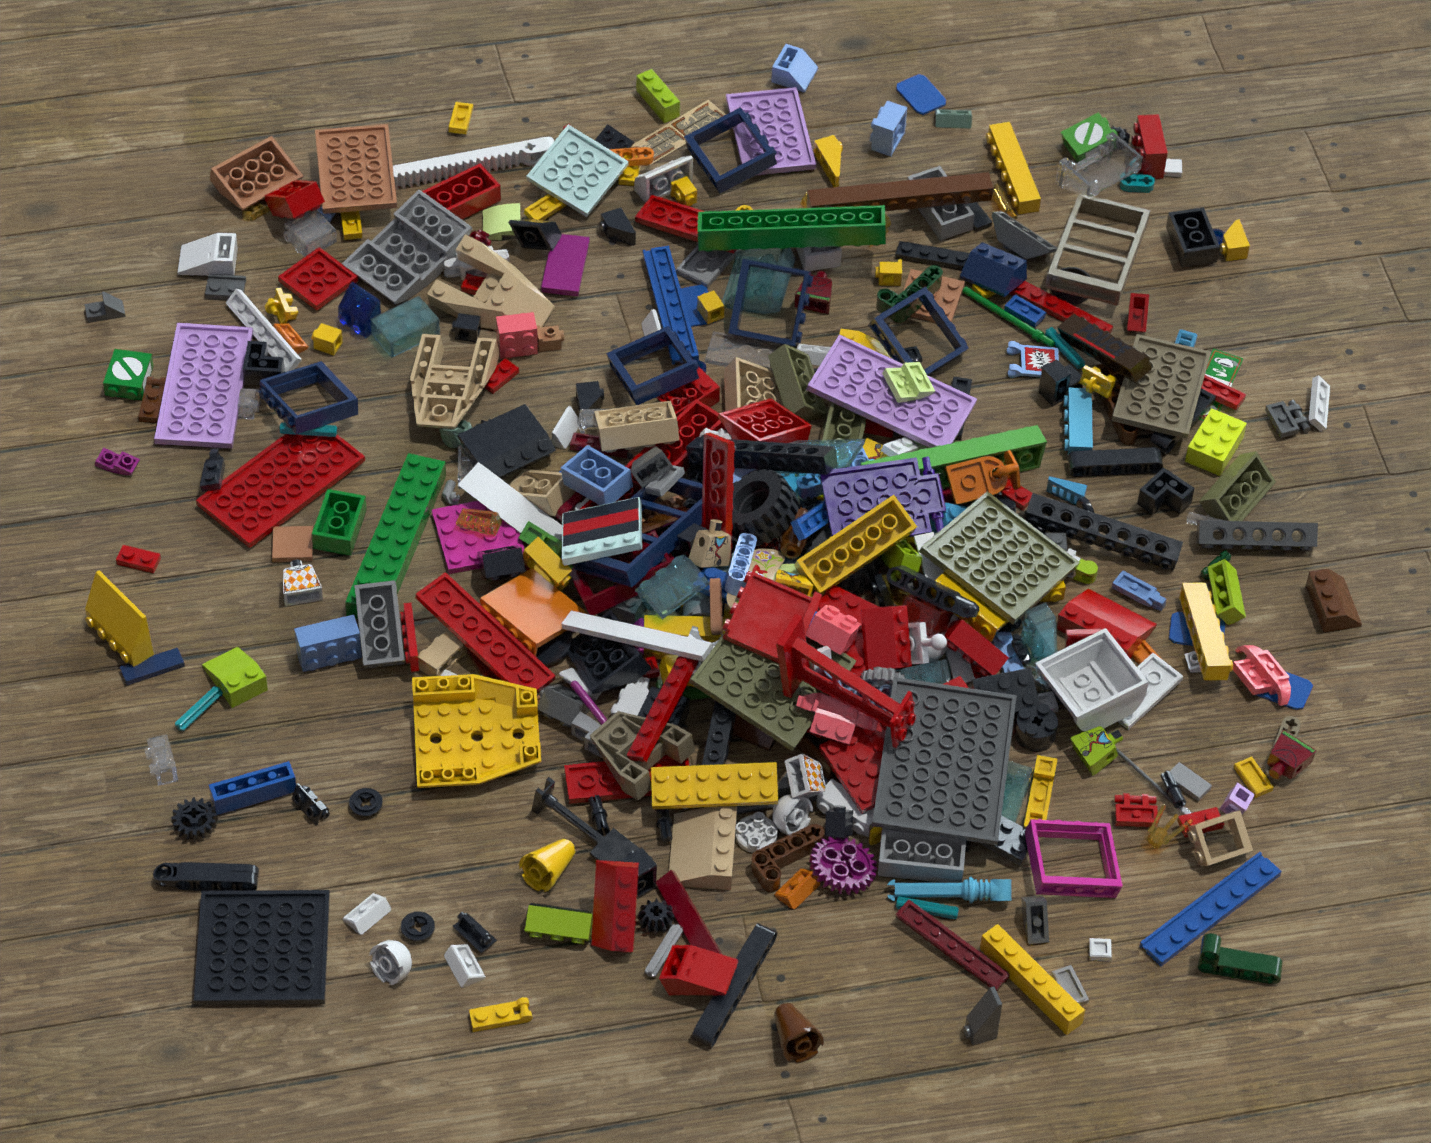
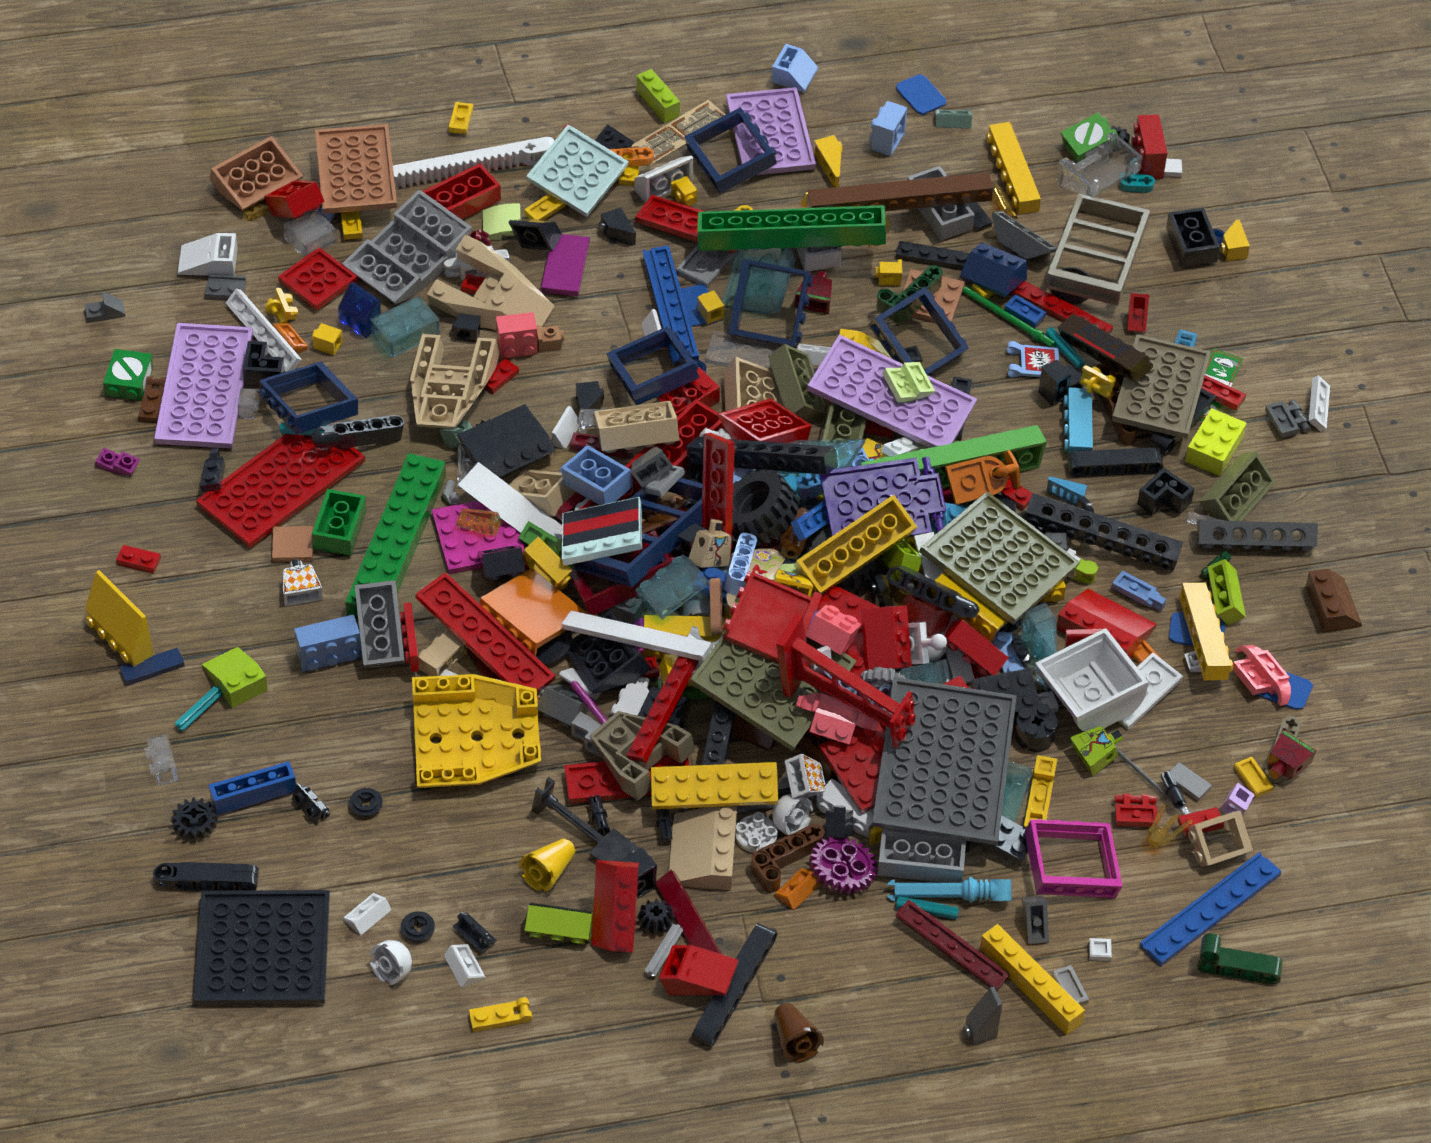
none -> black piece [311,415,404,449]

